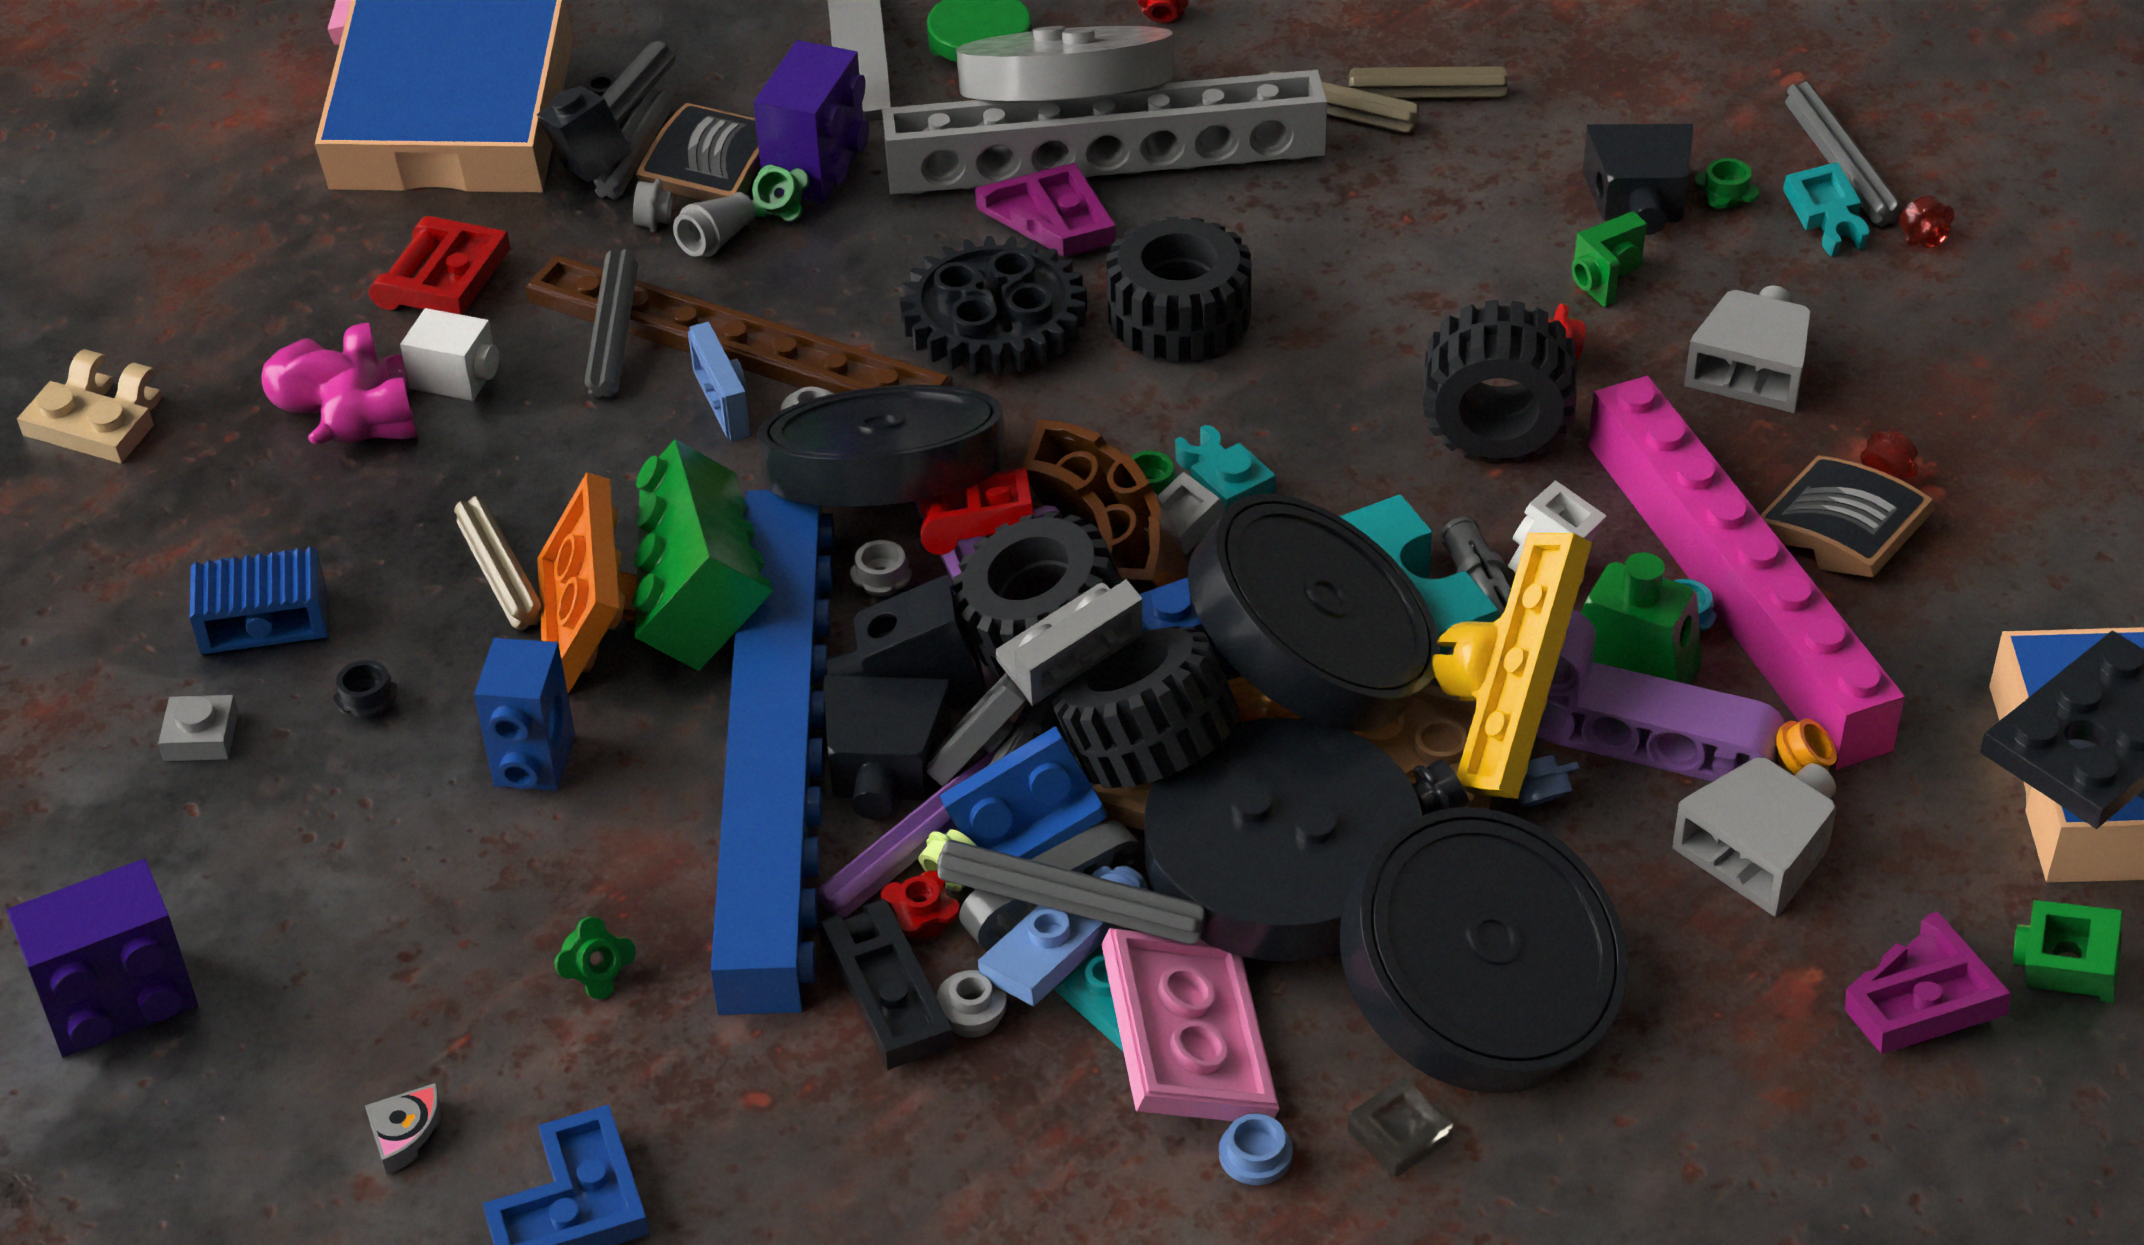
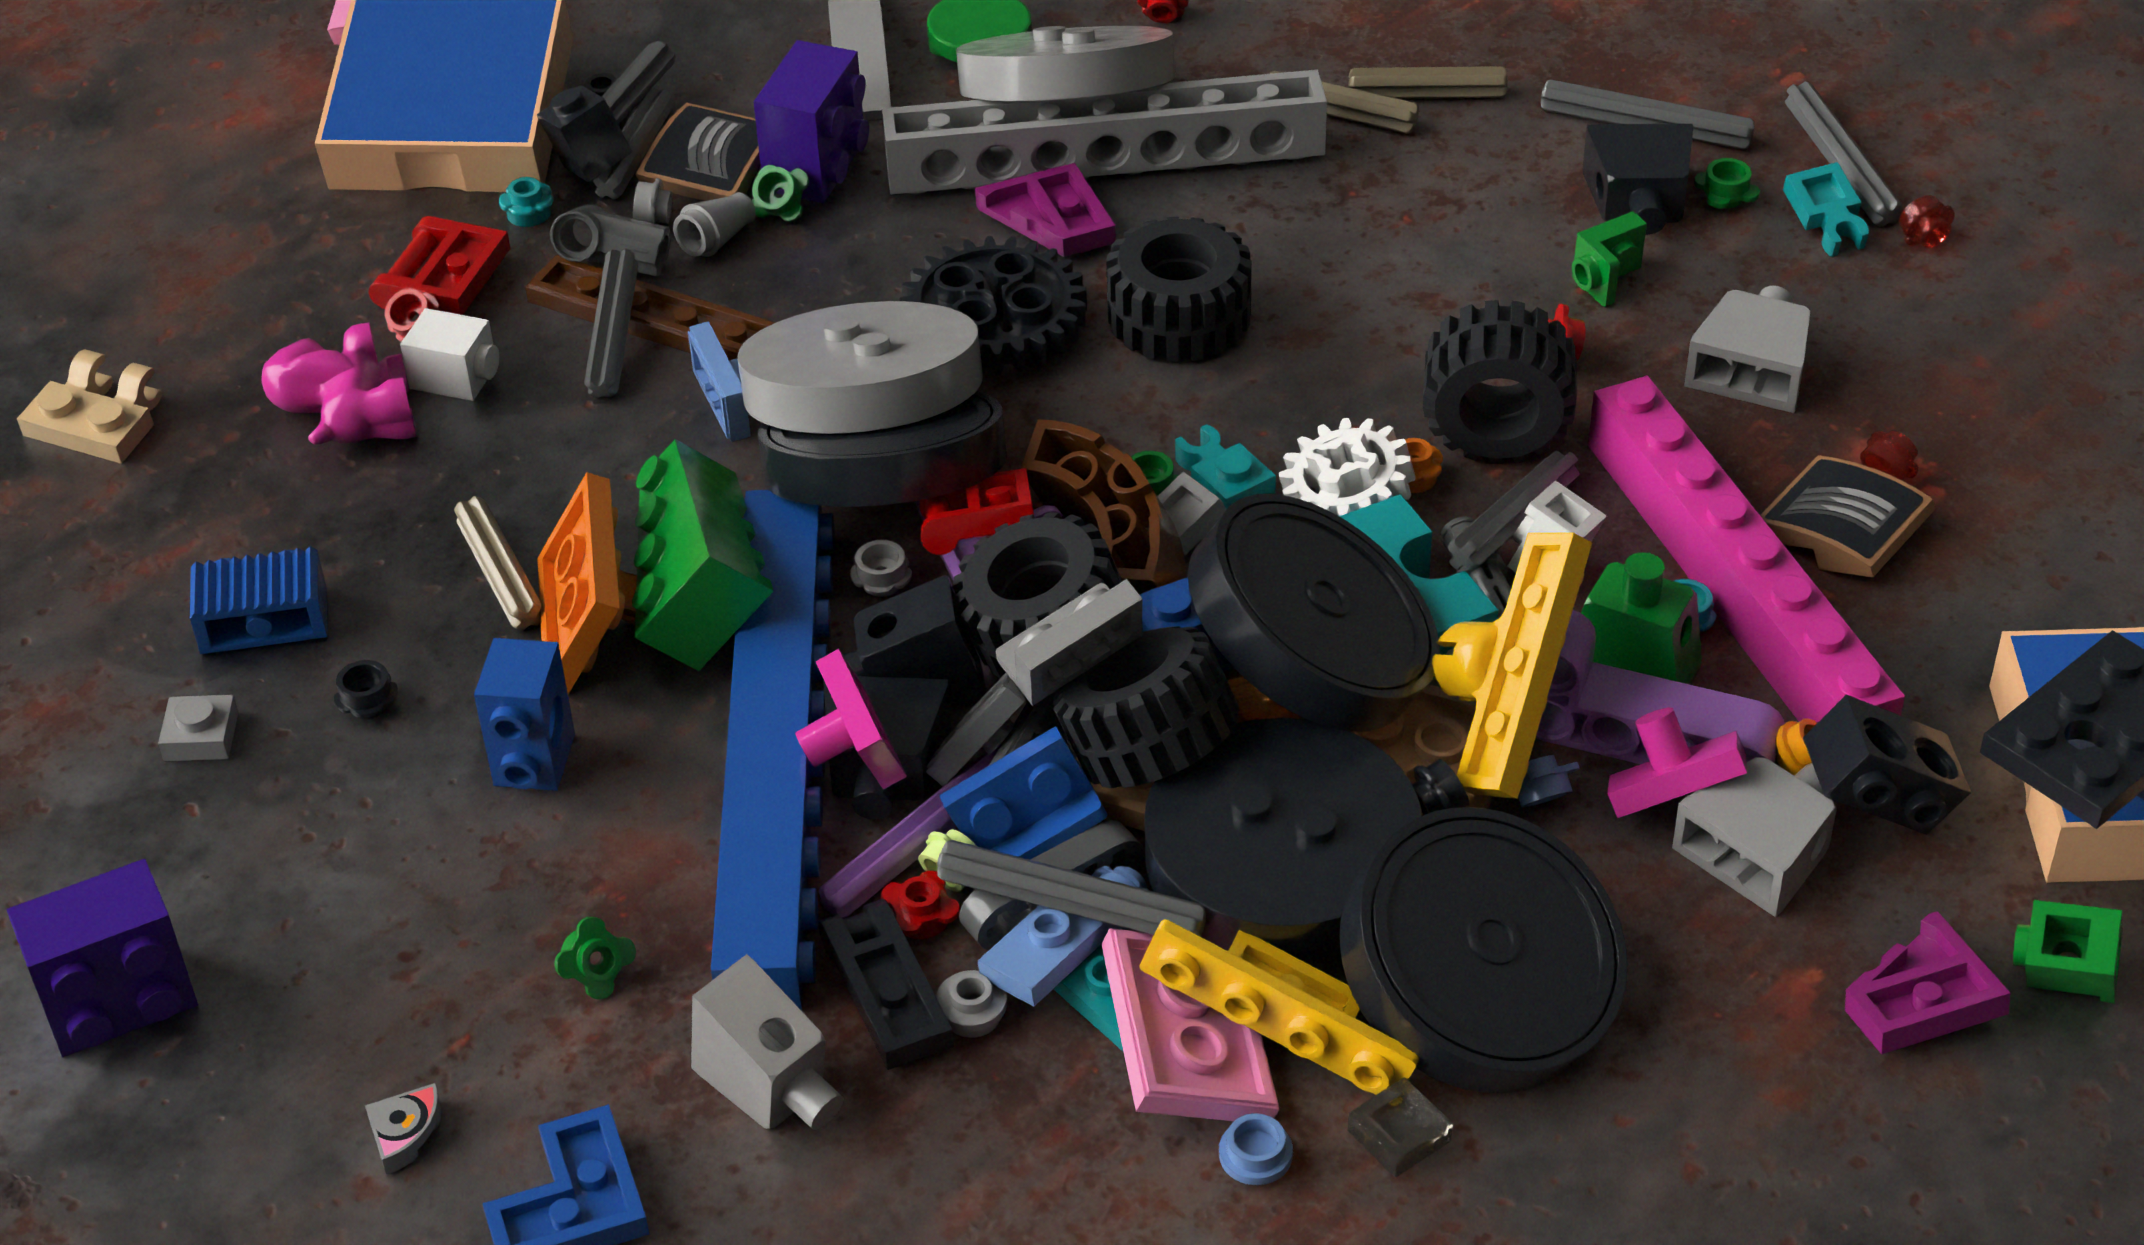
none -> red plate [385,288,440,342]
none -> teal plate [499,177,554,227]
none -> dark grey piece [550,205,671,276]
none -> light grey torso [691,954,844,1130]
none -> light grey brick [737,301,983,434]
none -> dark pink tile [795,649,907,790]
none -> yellow bracket [1139,919,1419,1102]
none -> white gear [1279,418,1415,516]
none -> orange plate [1405,438,1443,493]
none -> dark grey axle [1448,451,1580,571]
none -> dark grey axle [1541,79,1755,150]
none -> dark pink tile [1608,707,1747,818]
none -> black brick [1803,694,1971,835]

